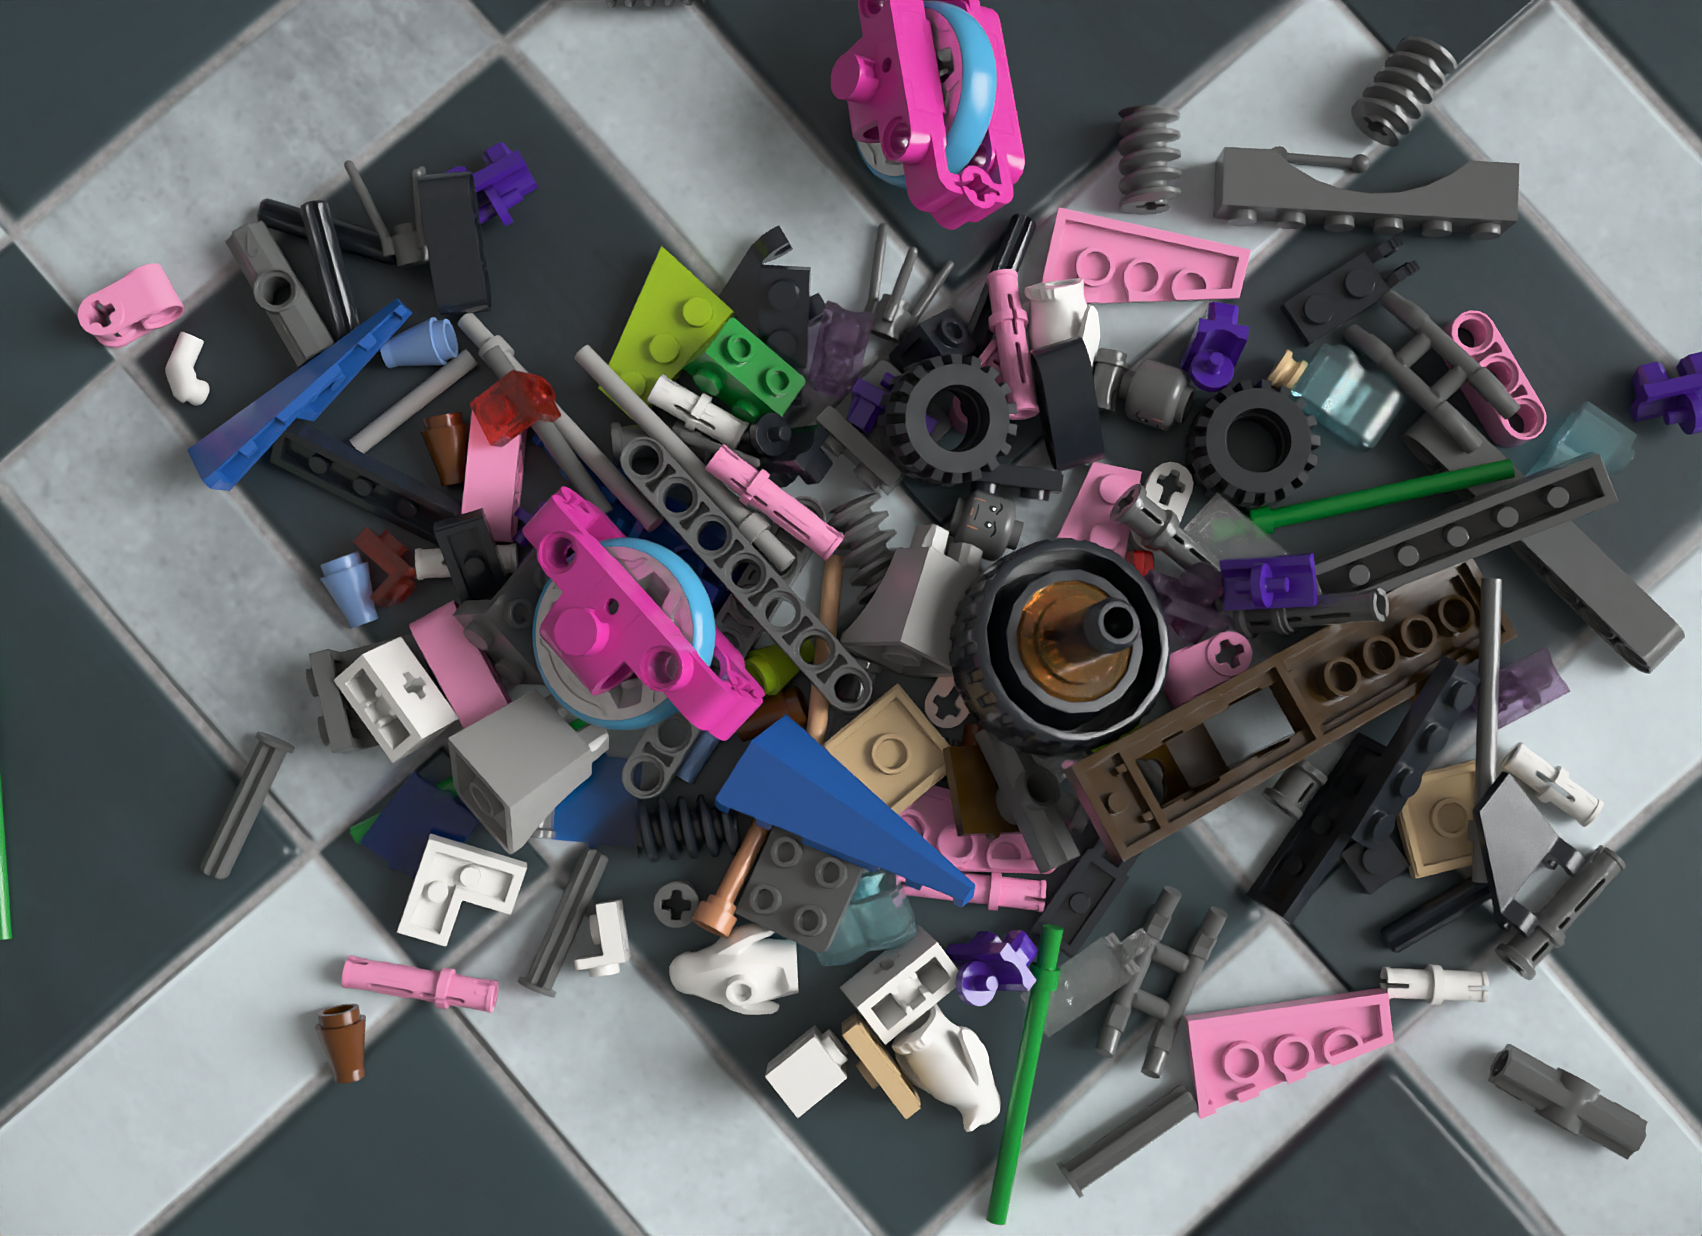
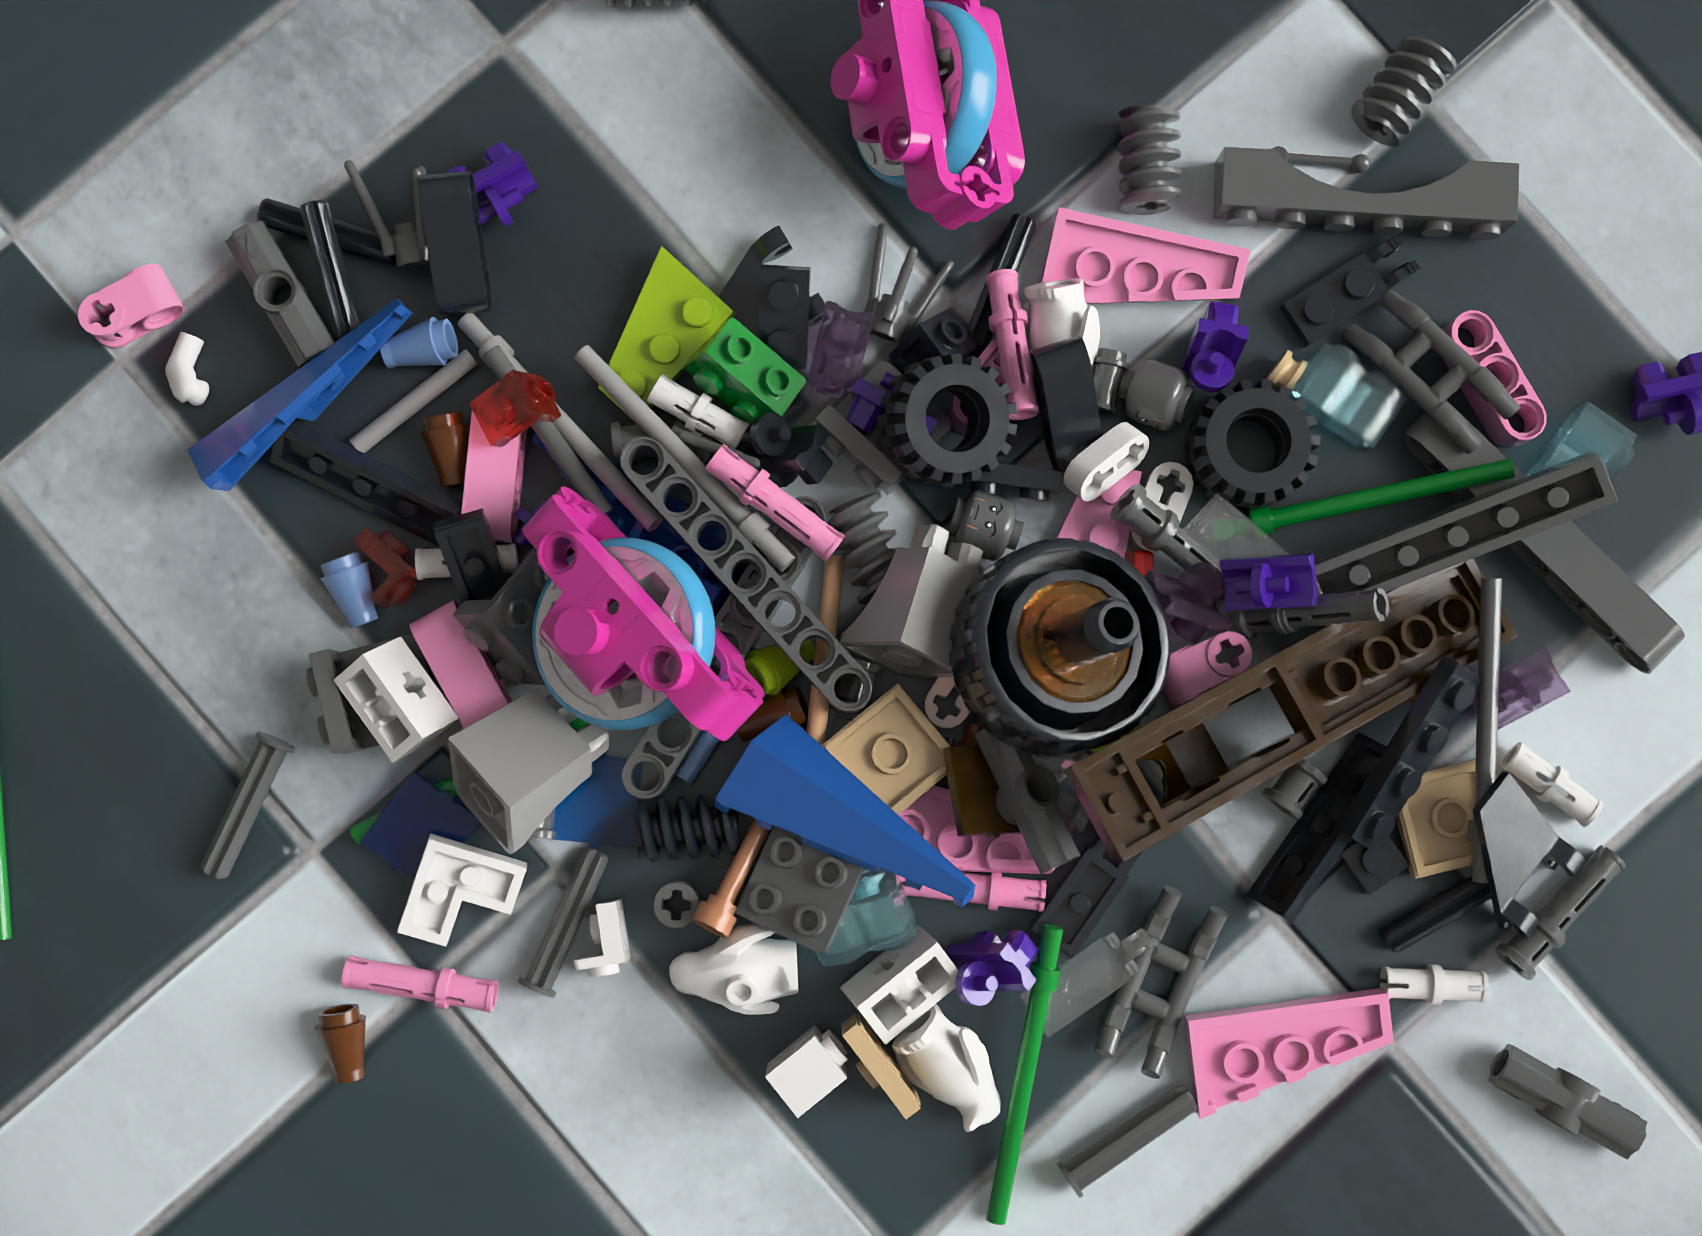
none -> white beam [1063,422,1149,501]

